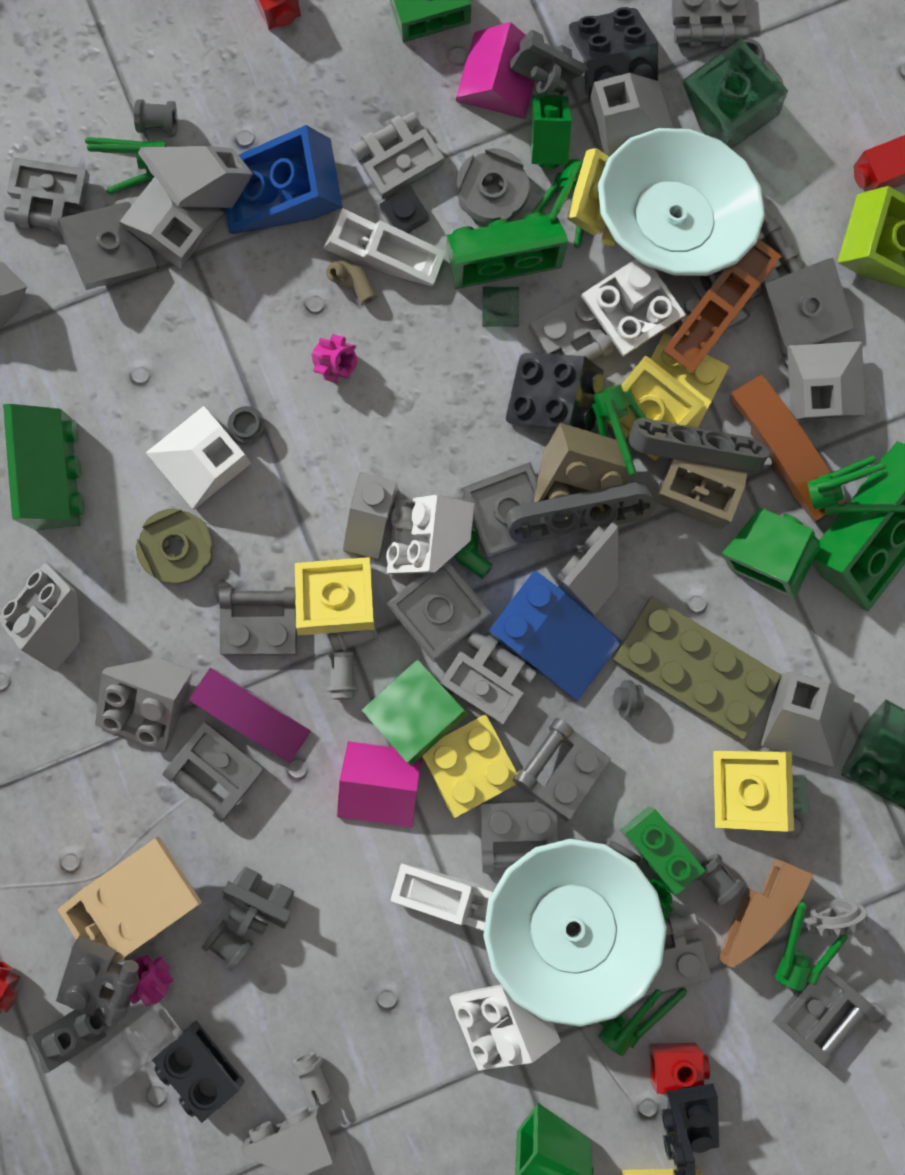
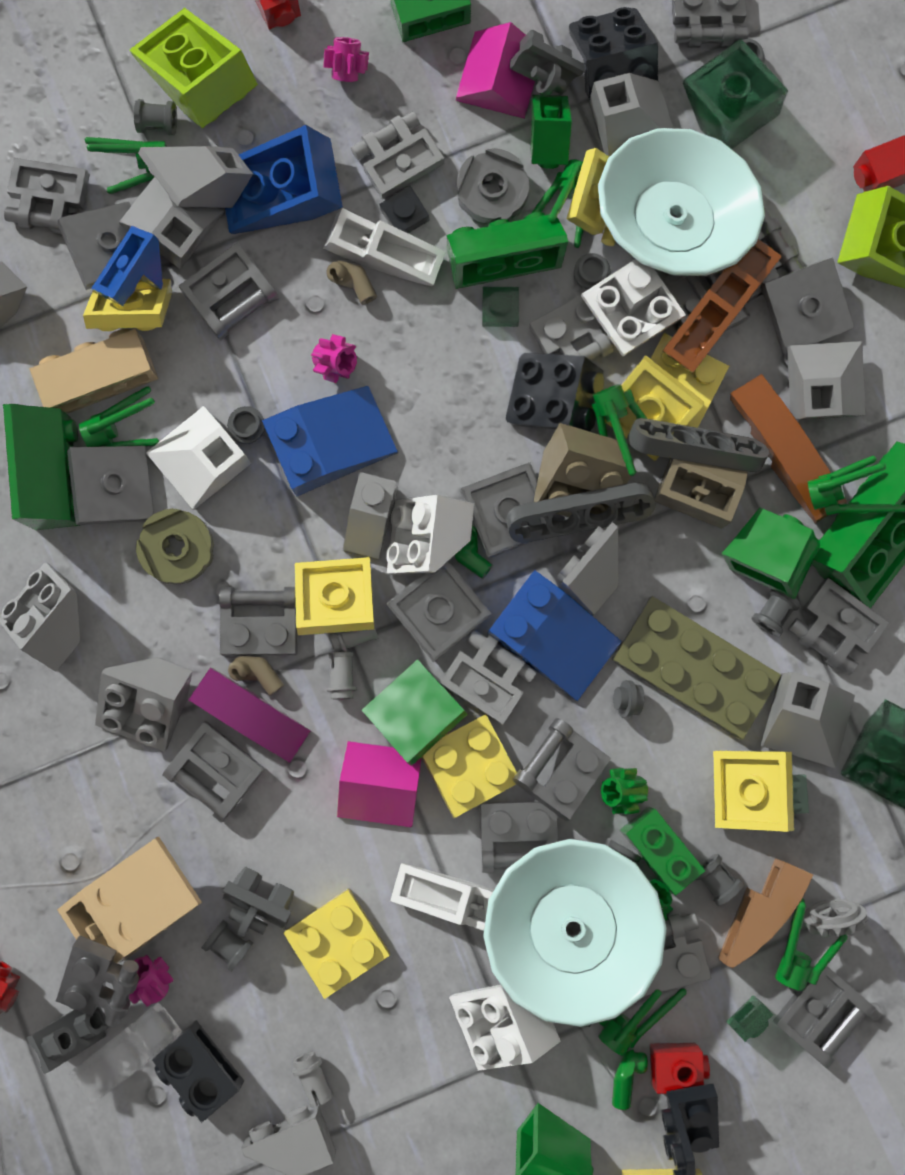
none -> tan brick [29,329,159,414]
none -> flat silver plate [67,446,154,525]
none -> green plant [79,386,160,447]
none -> light yellow plate [83,279,172,331]
none -> blue slope [92,226,163,306]
none -> lime slope [129,7,258,128]
none -> flat silver plate [179,242,279,341]
none -> dark tan arm [228,656,285,696]
none -> blue slope [262,386,398,497]
none -> light yellow plate [283,889,390,999]
none -> dark pink gear [323,37,369,82]
none -> dark grey plate [574,253,611,290]
none -> green gear [601,768,648,815]
none -> green arm [612,1049,648,1110]
none -> clear green plate [726,995,773,1042]
none -> dark grey bush [751,589,801,637]
none -> flat silver plate [788,578,890,675]

